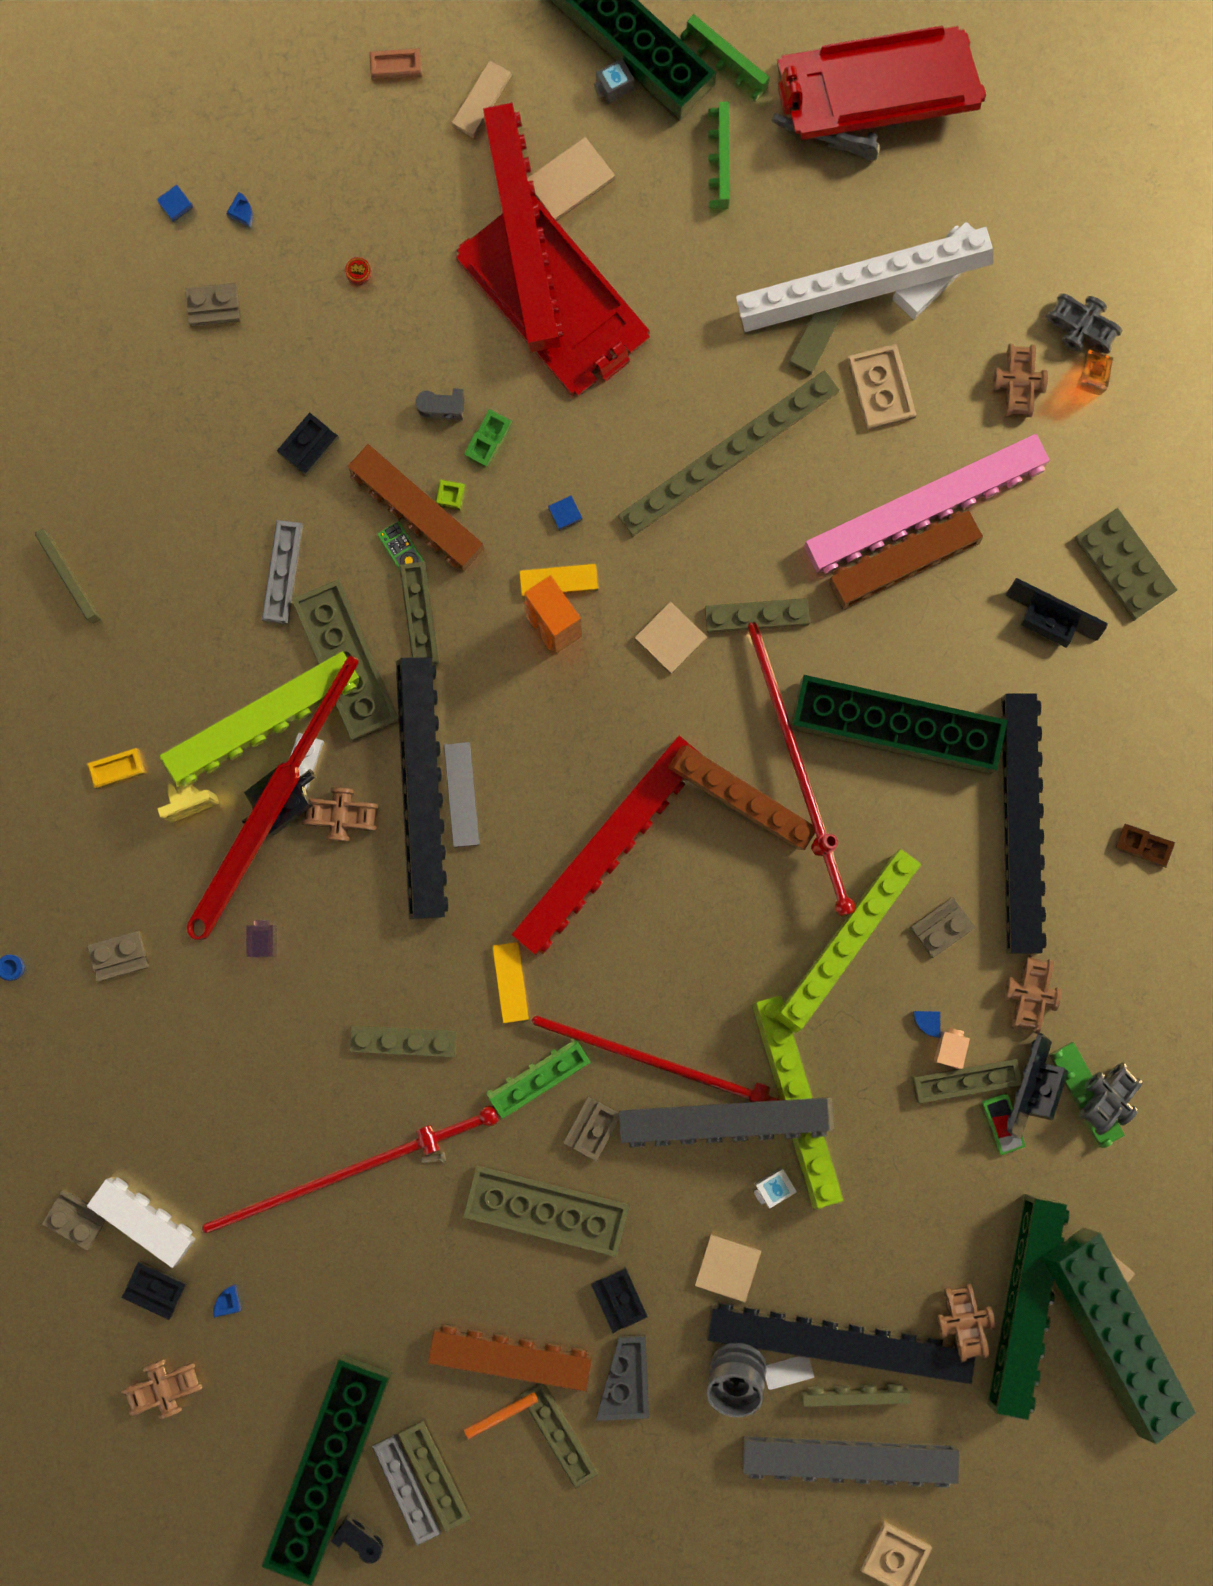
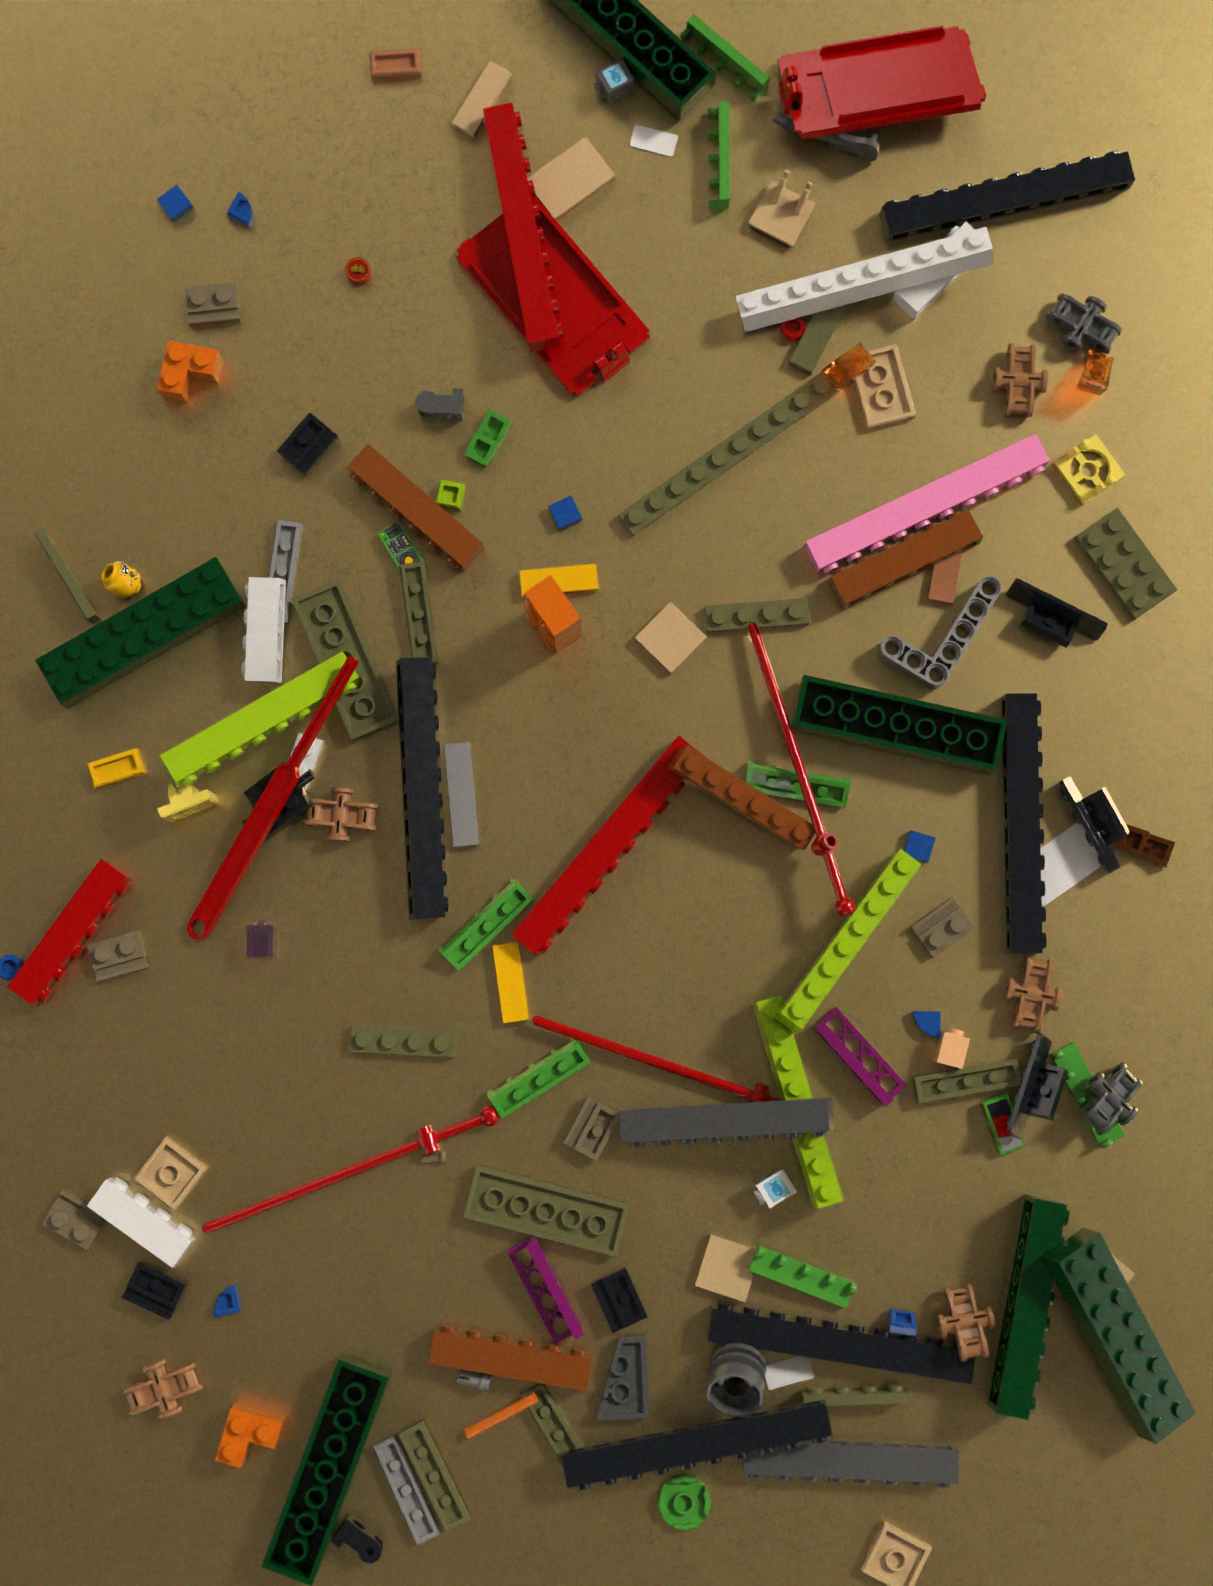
none -> red brick [7,859,131,1005]
none -> dark green brick [35,557,246,708]
none -> yellow head [101,561,141,599]
none -> tan tile [134,1136,208,1211]
none -> orange brick [157,340,223,403]
none -> orange brick [215,1402,287,1468]
none -> white brick [241,577,286,683]
none -> bright green hinge [438,877,533,971]
none -> light grey pin [457,1369,492,1393]
none -> magenta fence [507,1235,584,1344]
none -> black brick [561,1399,833,1491]
none -> white sticker [630,125,678,157]
none -> bright green tile [657,1474,711,1531]
none -> bright green hinge [745,761,850,808]
none -> bright green hinge [747,1244,857,1308]
none -> tan plate [748,170,816,248]
none -> red tile [780,317,806,341]
none -> magenta fence [813,1007,906,1107]
none -> clear orange slope [821,342,876,391]
none -> light grey beam [878,576,1001,689]
none -> black brick [879,151,1135,243]
none -> blue tile [888,1309,917,1337]
none -> blue tile [904,830,935,863]
none -> nougat tile [927,553,962,605]
none -> white sticker [1040,822,1122,907]
none -> light yellow piece [1053,434,1126,505]
none -> black bracket [1059,777,1130,873]

